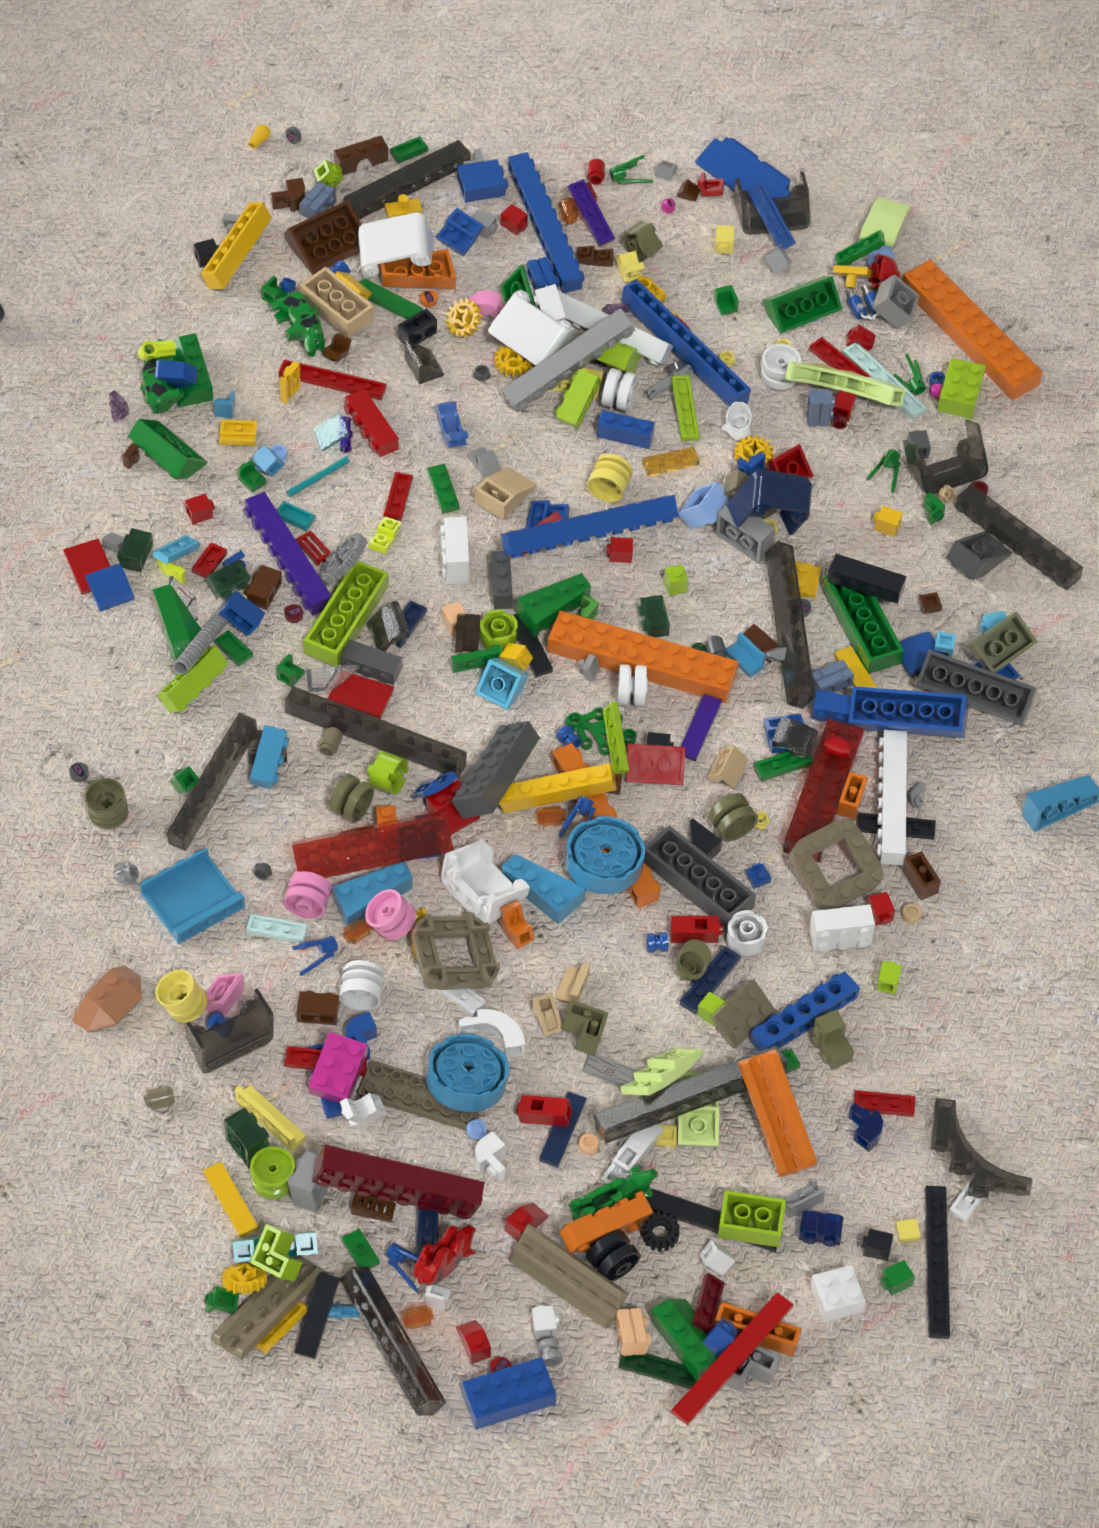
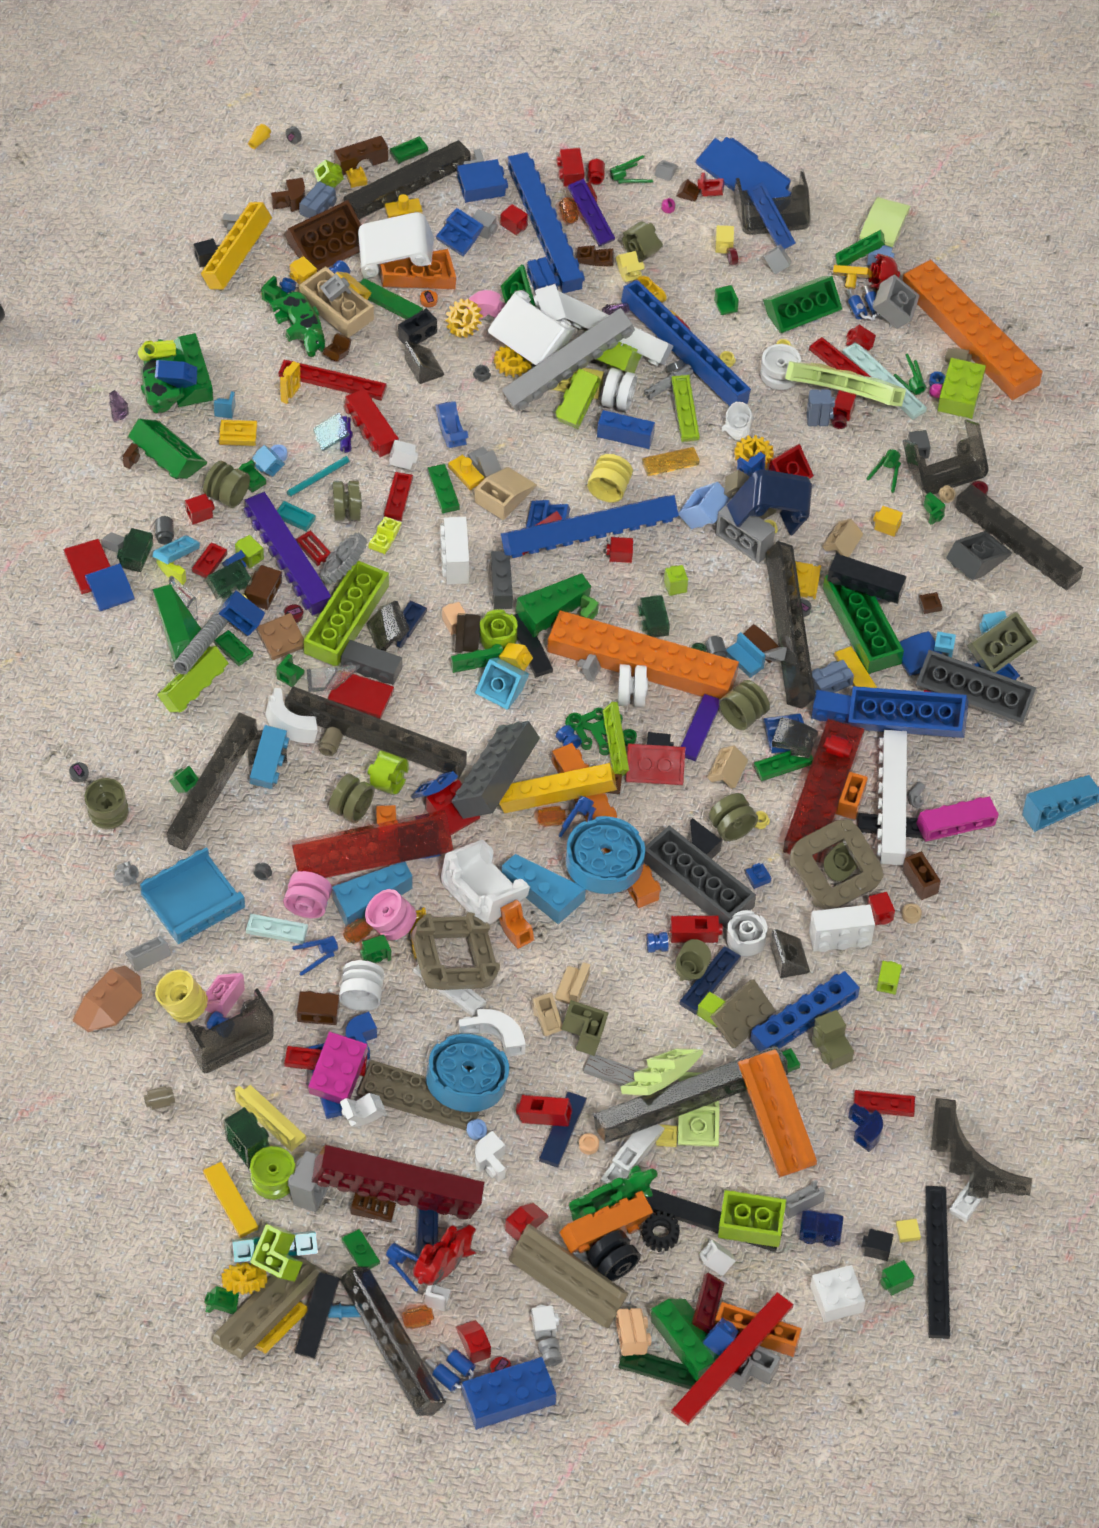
none -> light grey slope [125,936,171,971]
none -> dark grey brick [155,516,174,544]
none -> olive wheel [203,461,250,508]
none -> lime brick [235,534,264,569]
none -> medium nougat plate [257,613,304,661]
none -> white arch [265,688,317,743]
none -> yellow brick [289,256,317,285]
none -> light grey bracket [320,274,351,302]
none -> olive wheel [333,480,362,522]
none -> yellow tile [346,166,368,188]
none -> green brick [360,934,391,963]
none -> white brick [389,440,418,470]
none -> blue piece [424,1344,476,1392]
none -> yellow tile [448,454,485,490]
none -> red brick [556,148,585,187]
none -> olive wheel [719,680,770,730]
none -> dark red tile [727,247,738,265]
none -> clear smoke slope [771,929,810,978]
none -> tan panel [822,519,863,557]
none -> olive piece [823,842,857,882]
none -> dark pink brick [916,796,999,842]
none -> dark tan brick [945,347,972,363]

